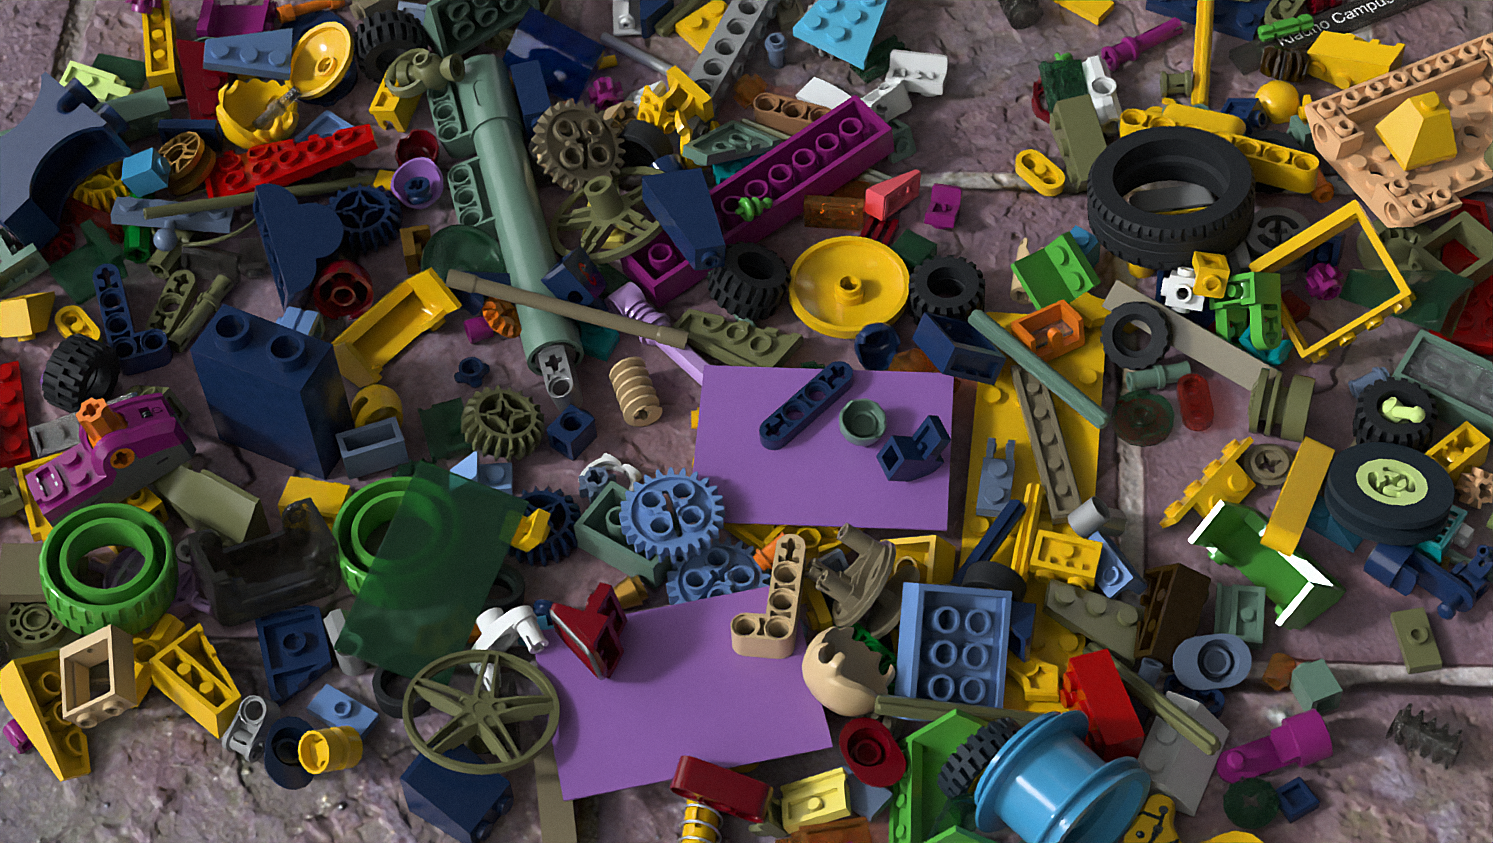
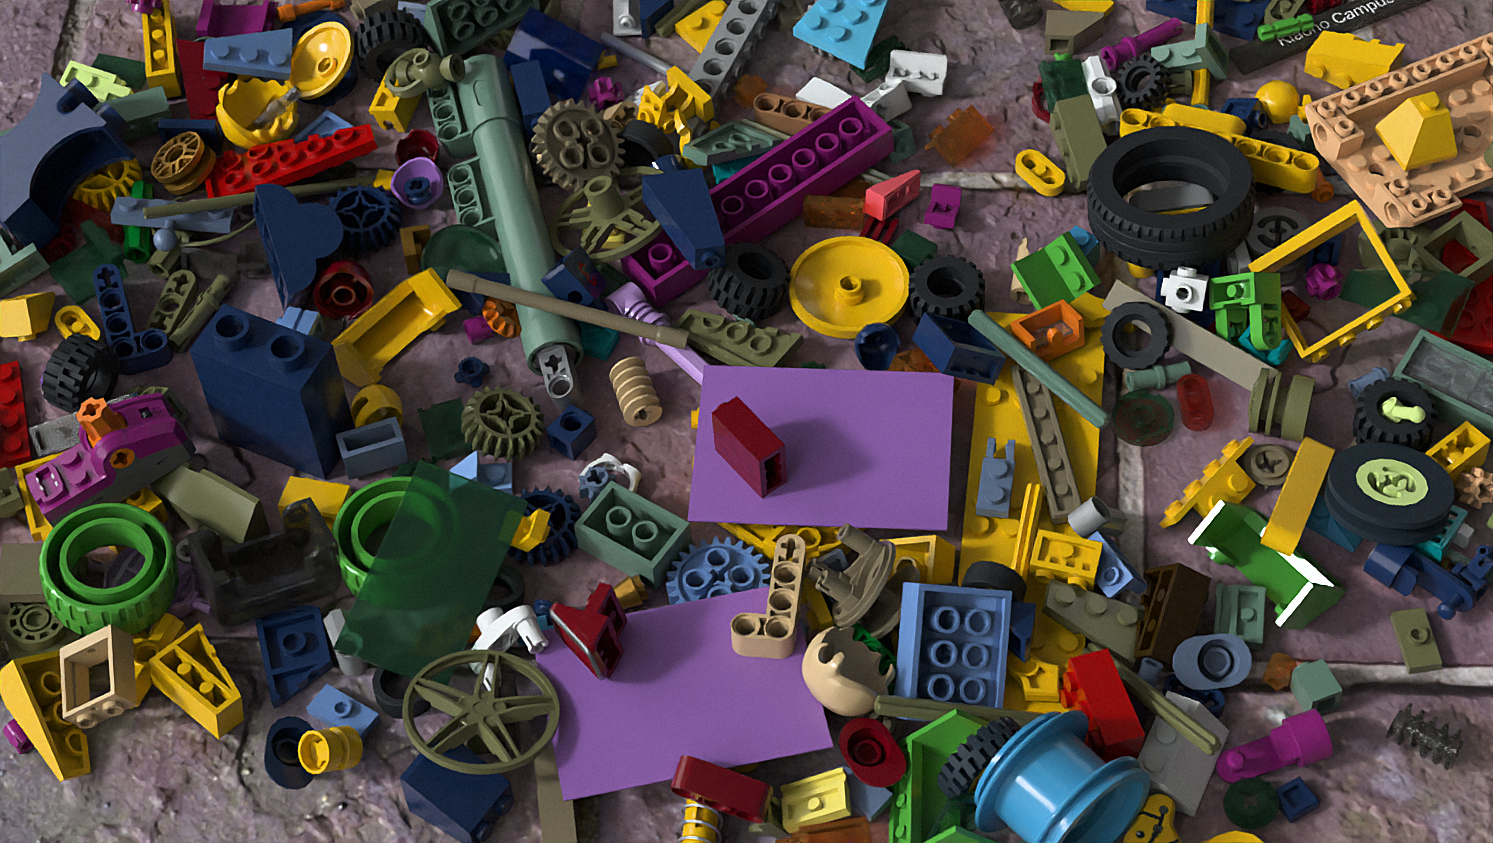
dark azure brick [121,147,170,198] -> none
light grey piece [222,695,280,763] -> none
medium blue gear [619,467,725,563] -> none
bright green hair [735,197,773,222] -> none
orange pin [752,532,785,572] -> none
dark blue beam [759,361,853,450] -> none
sand blue pin [765,33,787,69] -> none
sand green hair [839,398,887,446] -> none
dark blue brick [876,415,951,482] -> none
dark blue axle [948,499,1026,587] -> none
yellow bracket [1192,251,1230,299] -> none
dark brown gear [1259,45,1310,83] -> none
none -> dark red brick [711,396,787,498]
none -> clear orange bracket [924,104,994,168]
none -> dark tan slope [1044,10,1104,55]
none -> black tyre [1115,55,1172,112]
none -> sand green bracket [1151,23,1229,80]

